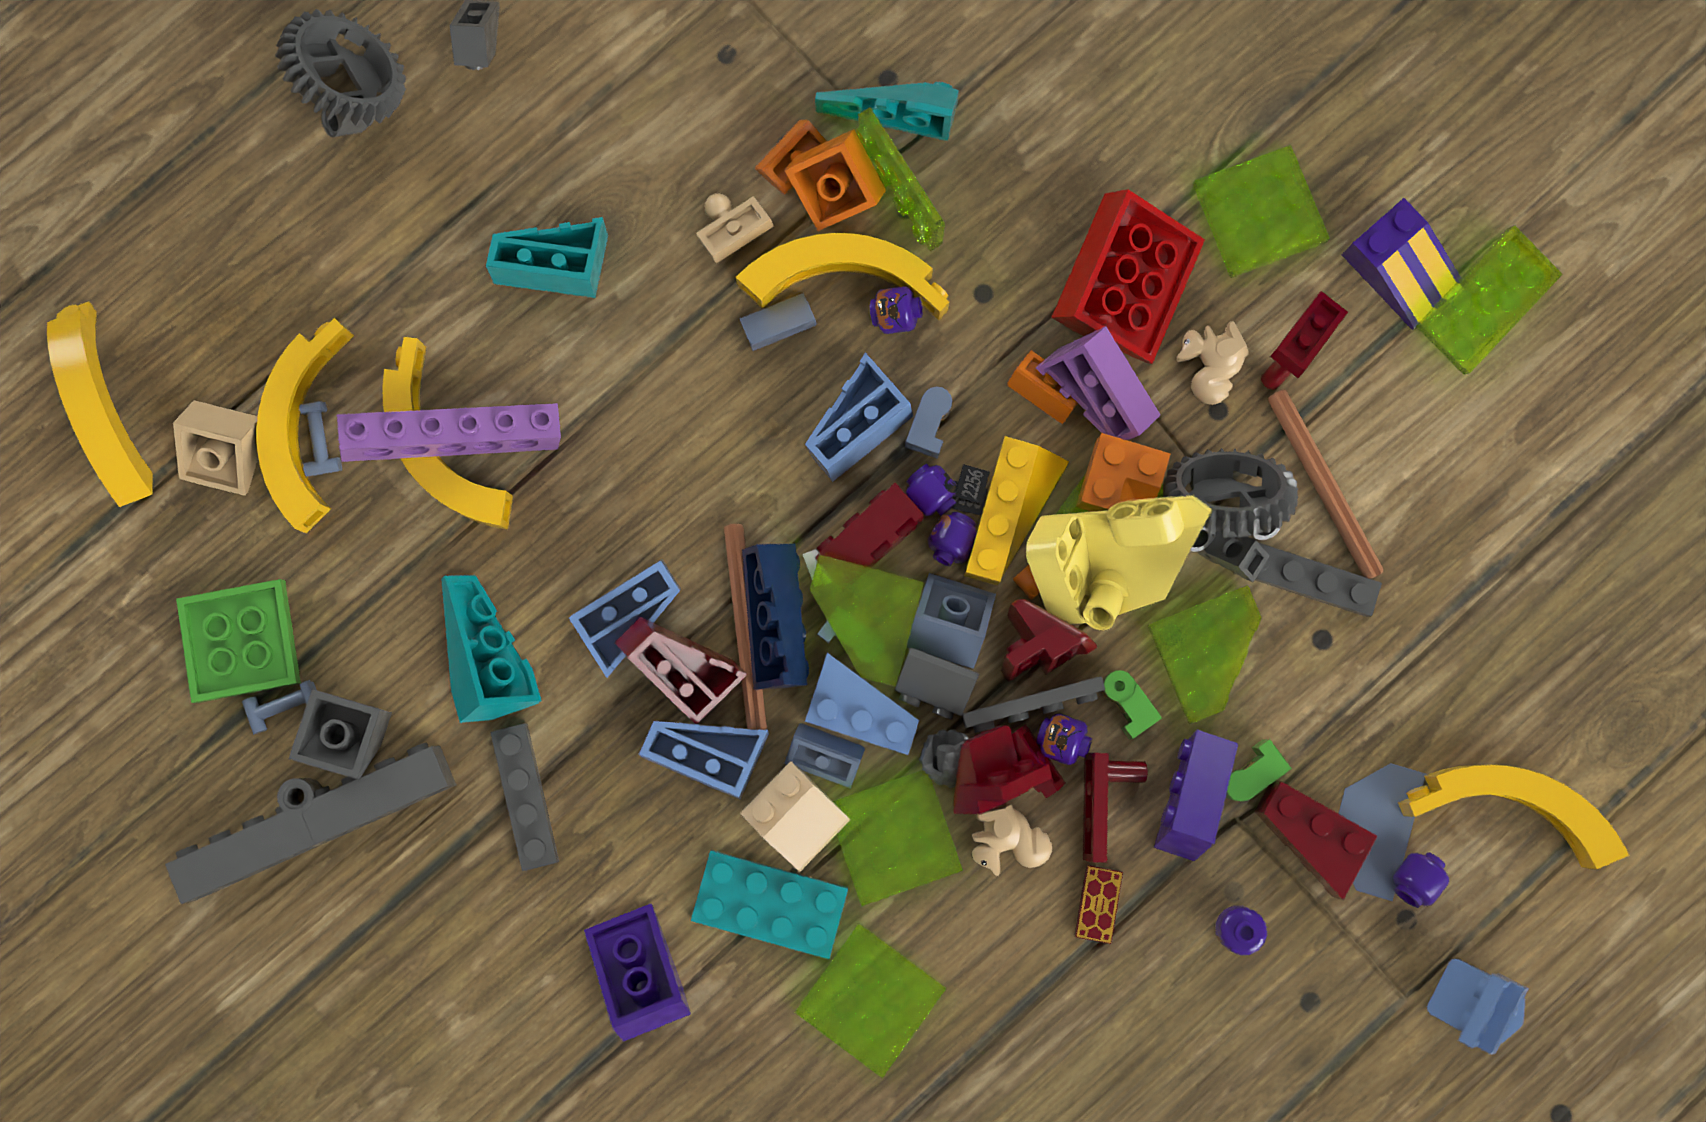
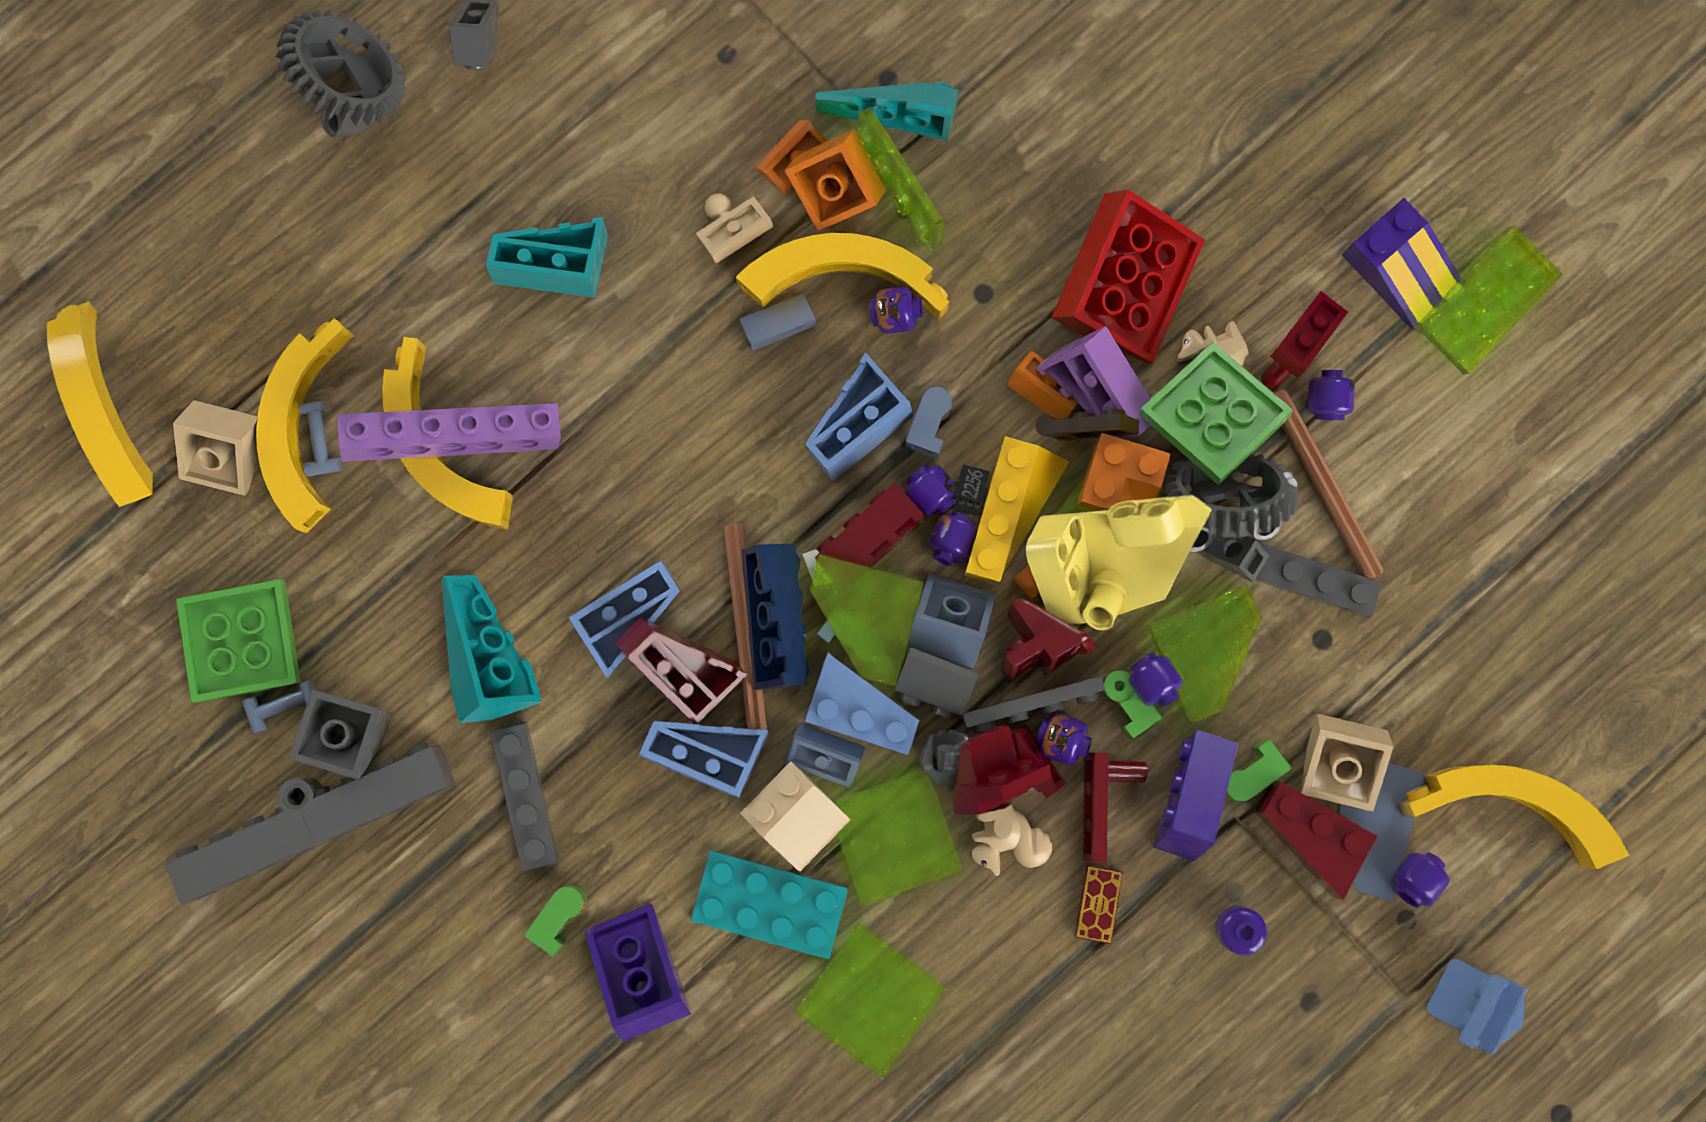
clear neon green plate [1192,145,1330,278] -> none
none -> bright green leg [524,885,587,957]
none -> dark brown plate [1035,409,1139,441]
none -> dark purple head [1129,653,1183,708]
none -> bright green plate [1139,342,1294,485]
none -> tan slope [1301,714,1394,812]
none -> dark purple head [1307,370,1355,421]

